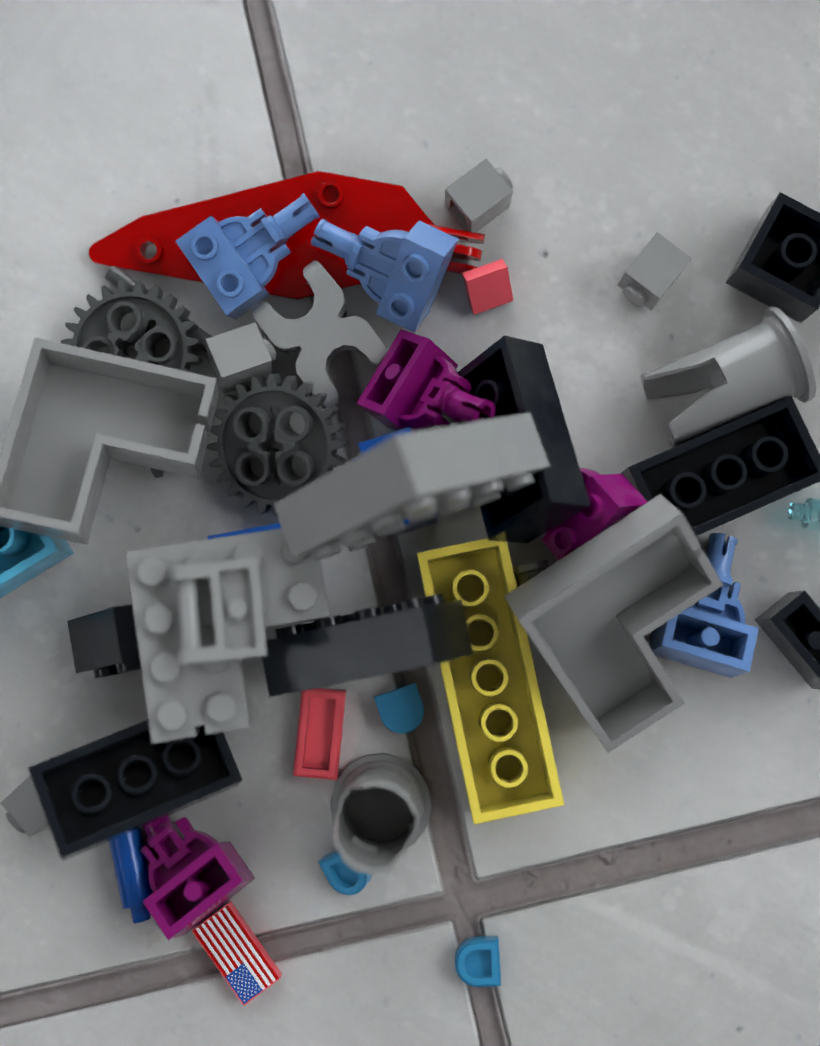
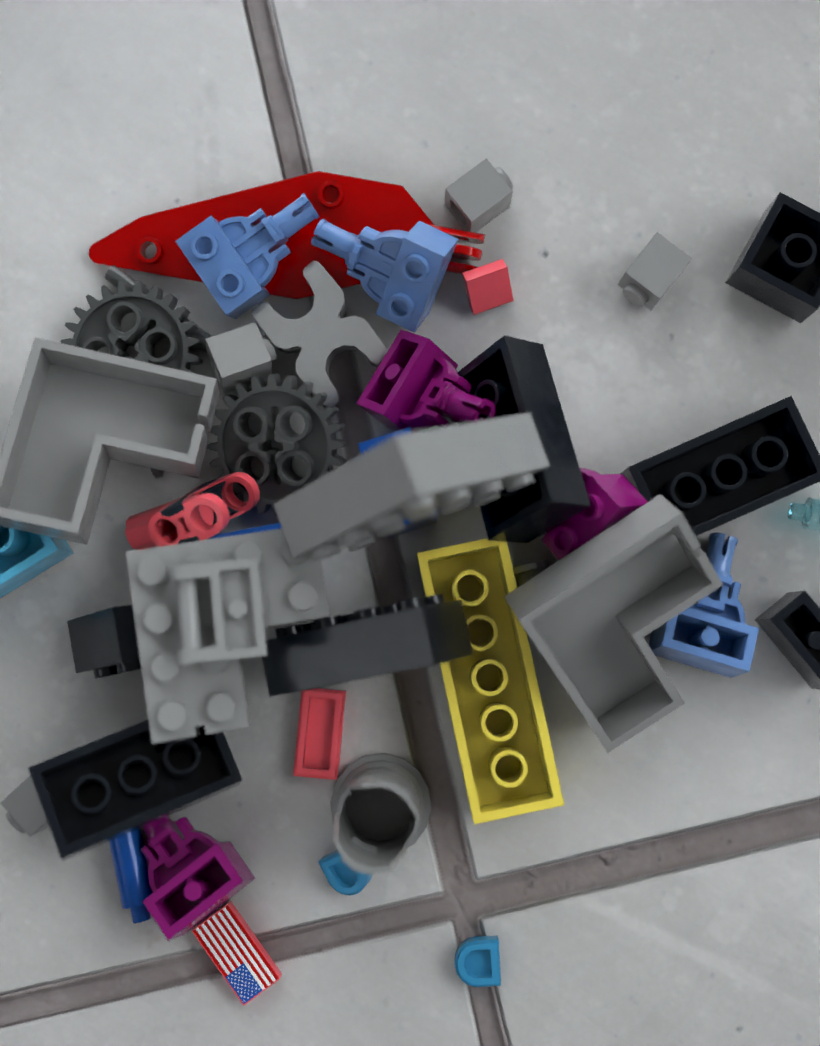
dark azure tile [374,682,424,733] -> none
light grey piece [641,306,816,447] -> none
none -> coral connector [125,472,260,550]

